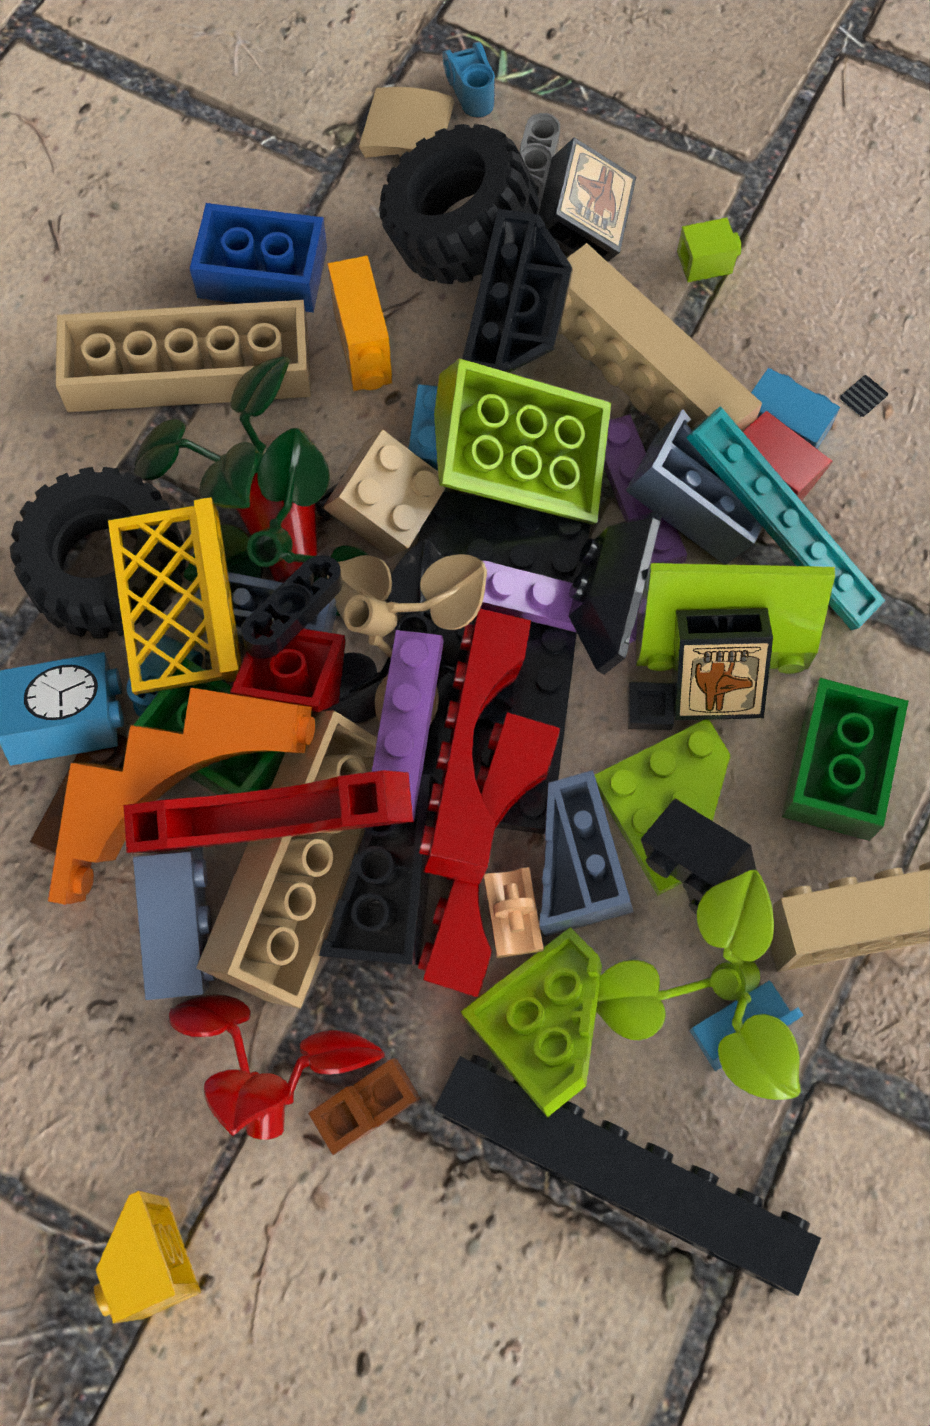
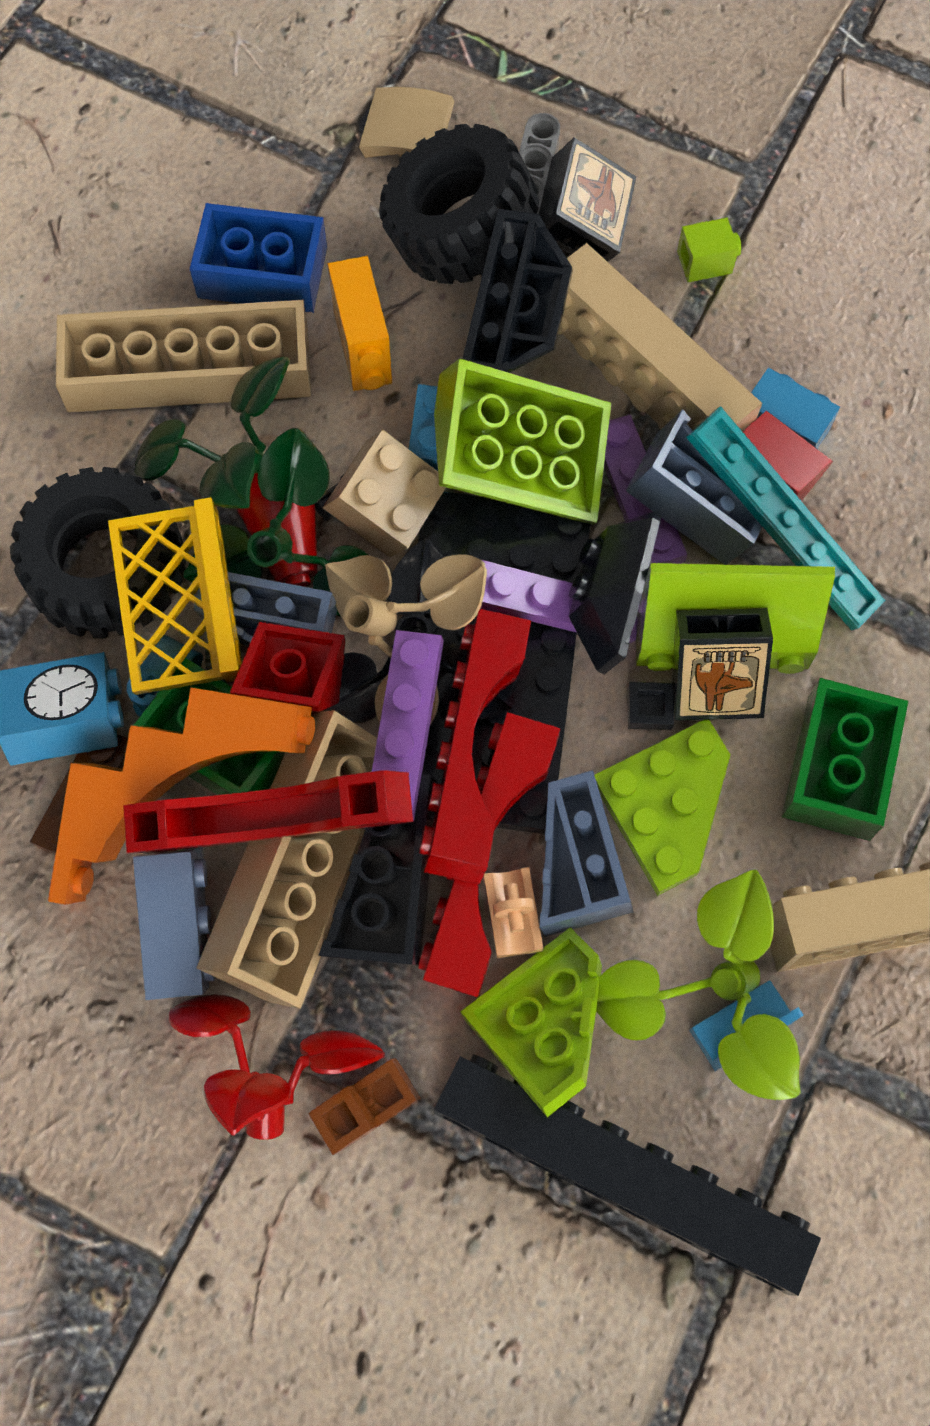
yellow slope [94,1191,201,1324] -> none
black beam [241,555,342,659] -> none
dark azure piece [442,41,495,117] -> none
black brick [641,798,756,915] -> none
sticker [840,375,888,417] -> none

